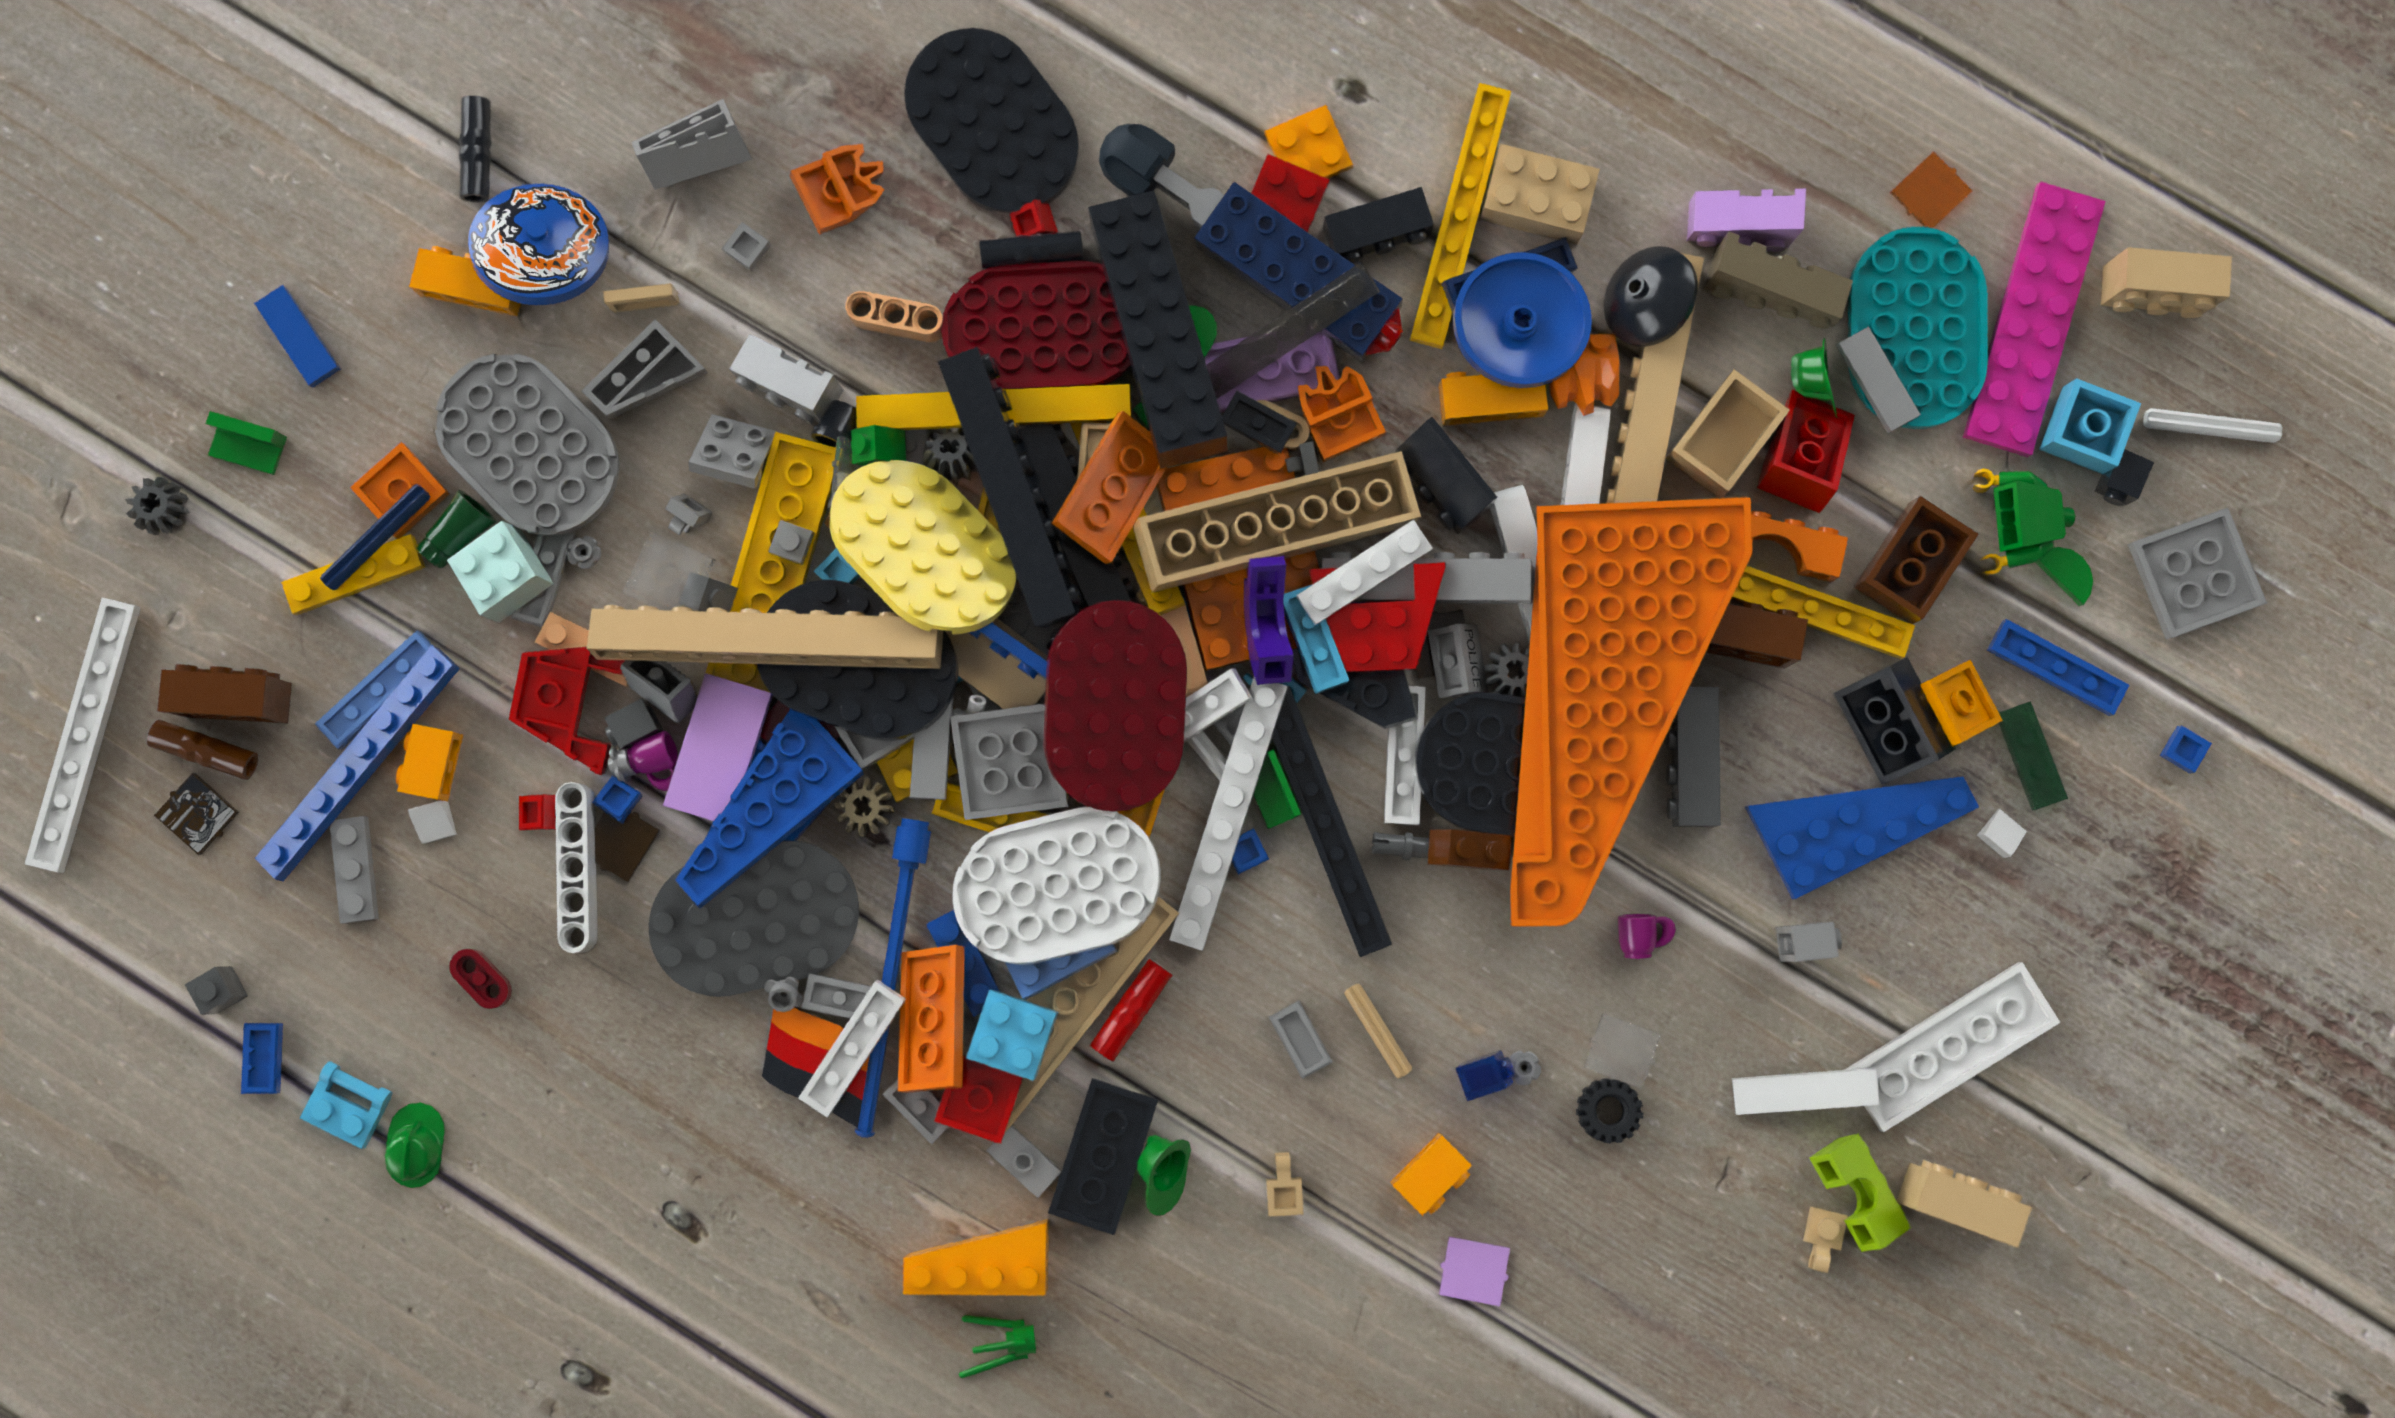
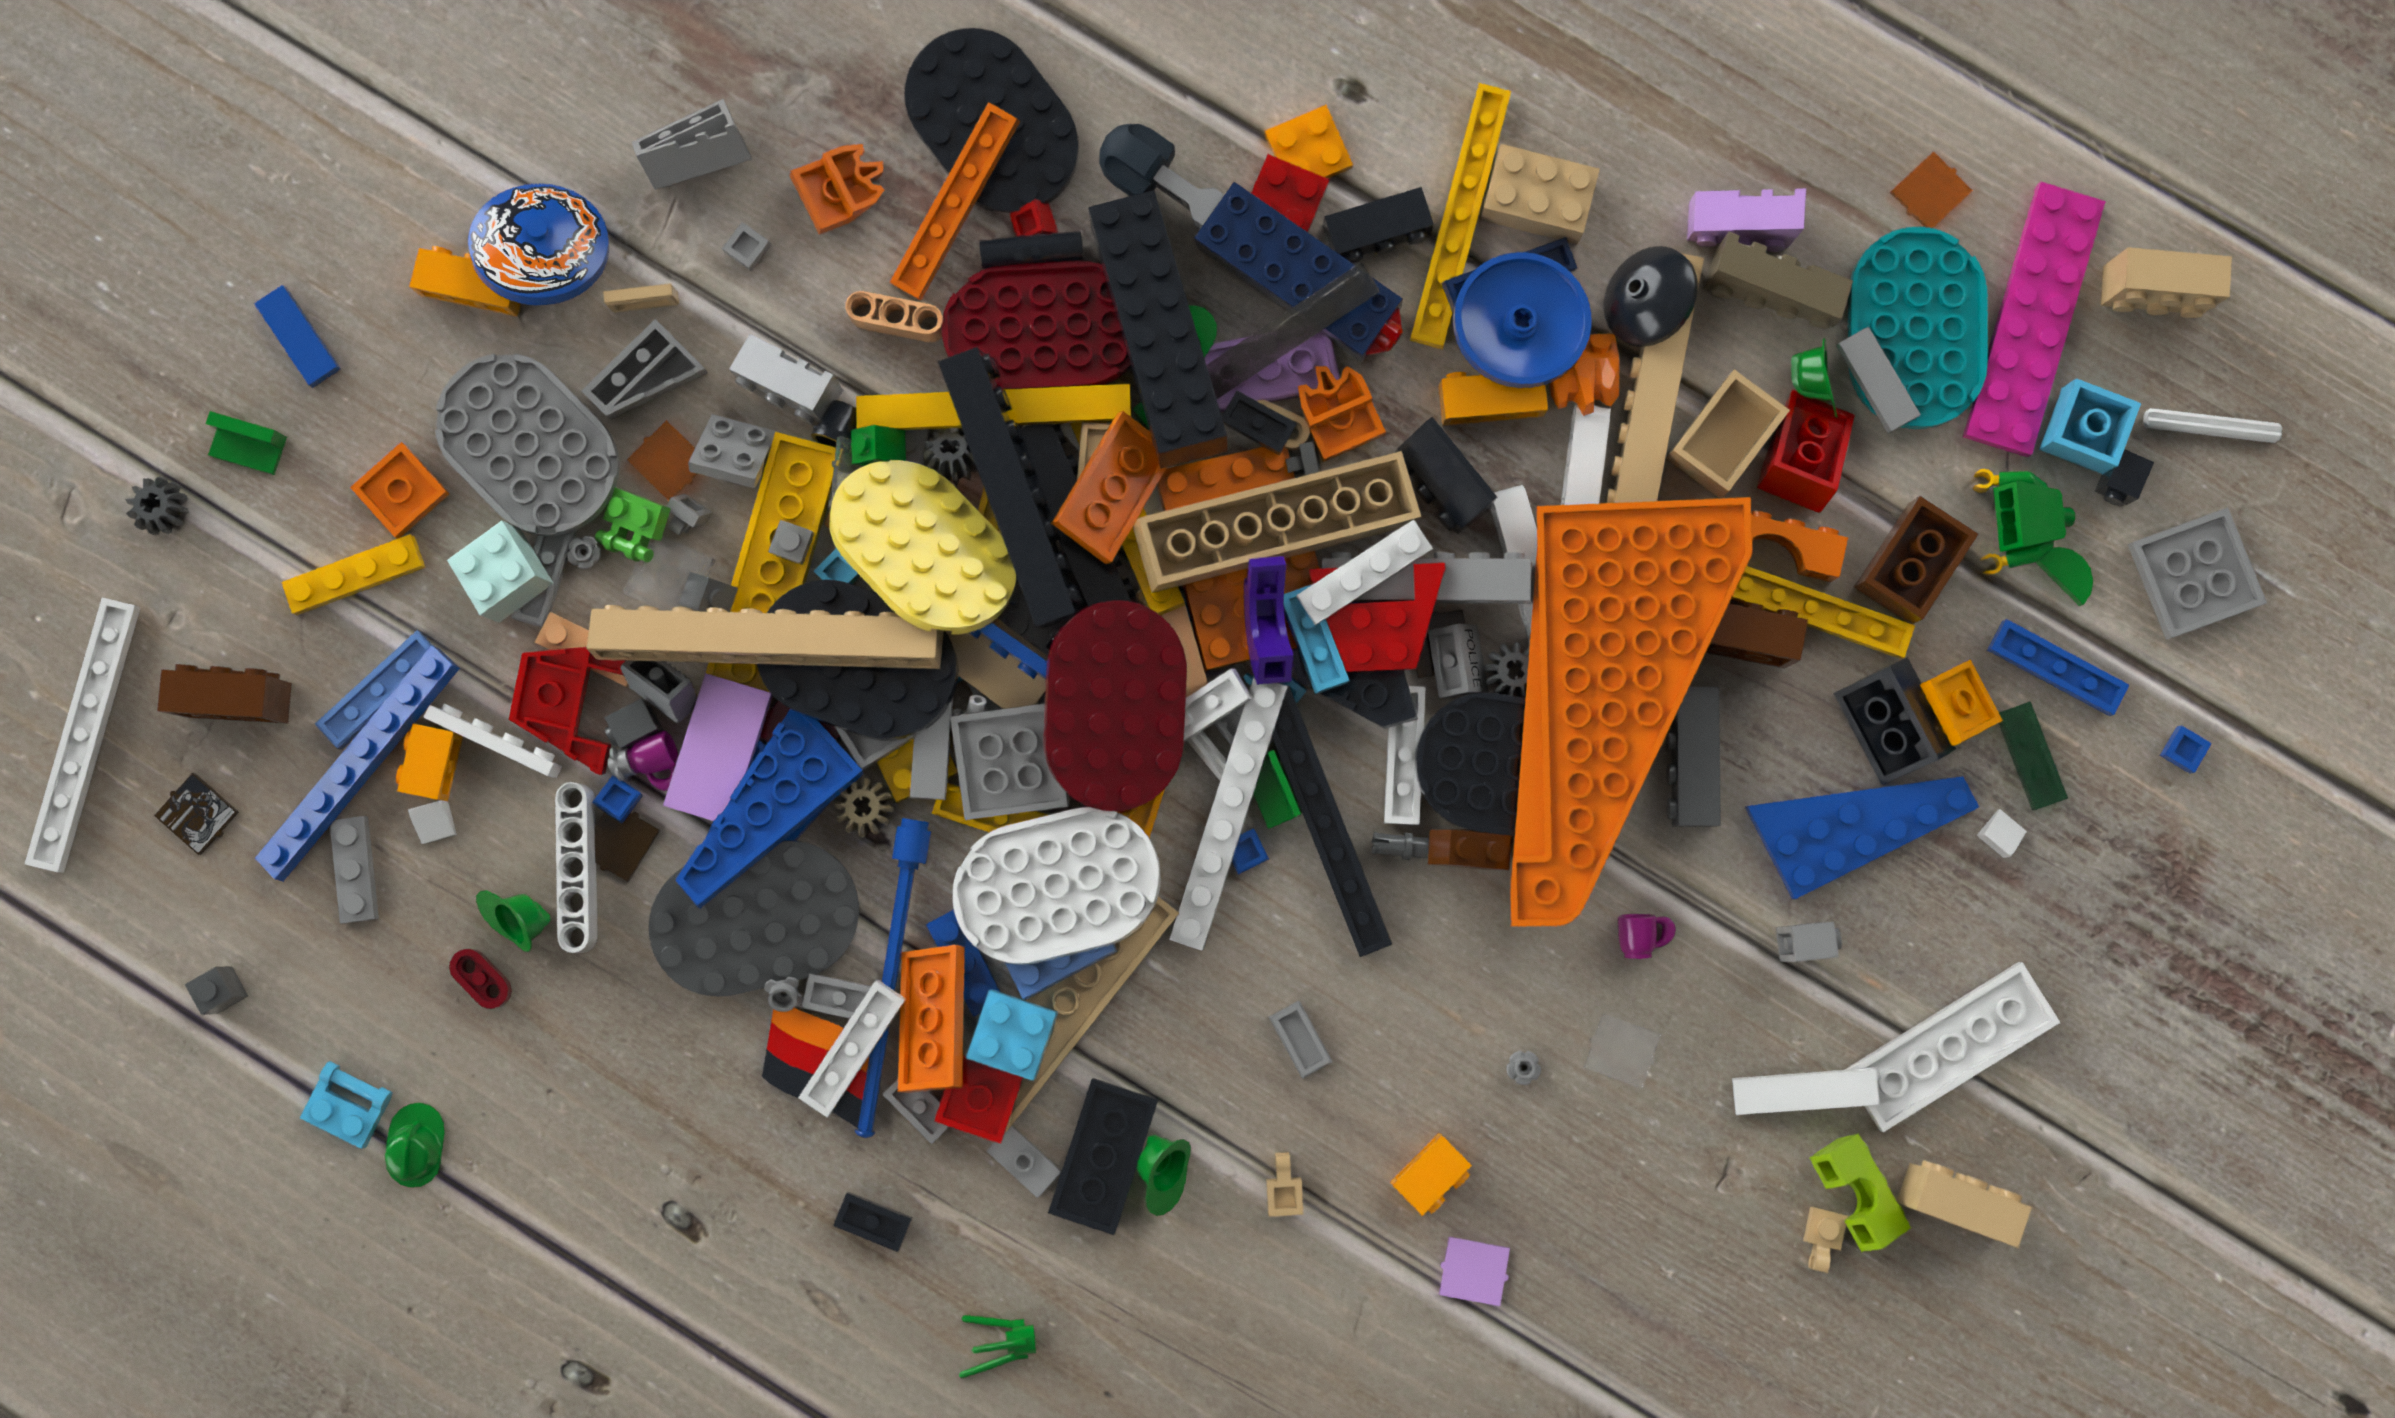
reddish brown axle [147,720,258,780] -> none
blue plate [241,1023,283,1094] -> none
dark blue axle [320,484,430,590] -> none
dark green plant [417,489,496,568] -> none
black axle [458,96,492,203] -> none
red slope [519,794,556,831] -> none
light orange wedge [903,1219,1049,1296] -> none
red axle [1090,959,1173,1062] -> none
tan axle [1344,984,1412,1078] -> none
clear blue brick [1455,1050,1515,1101] -> none
black tyre [1576,1078,1643,1144] -> none
none -> white plate [424,703,562,778]
none -> green piece [476,890,551,952]
none -> bright green plate [595,488,671,562]
none -> clear orange piece [627,420,698,501]
none -> black plate [833,1191,913,1252]
none -> orange plate [890,102,1020,300]

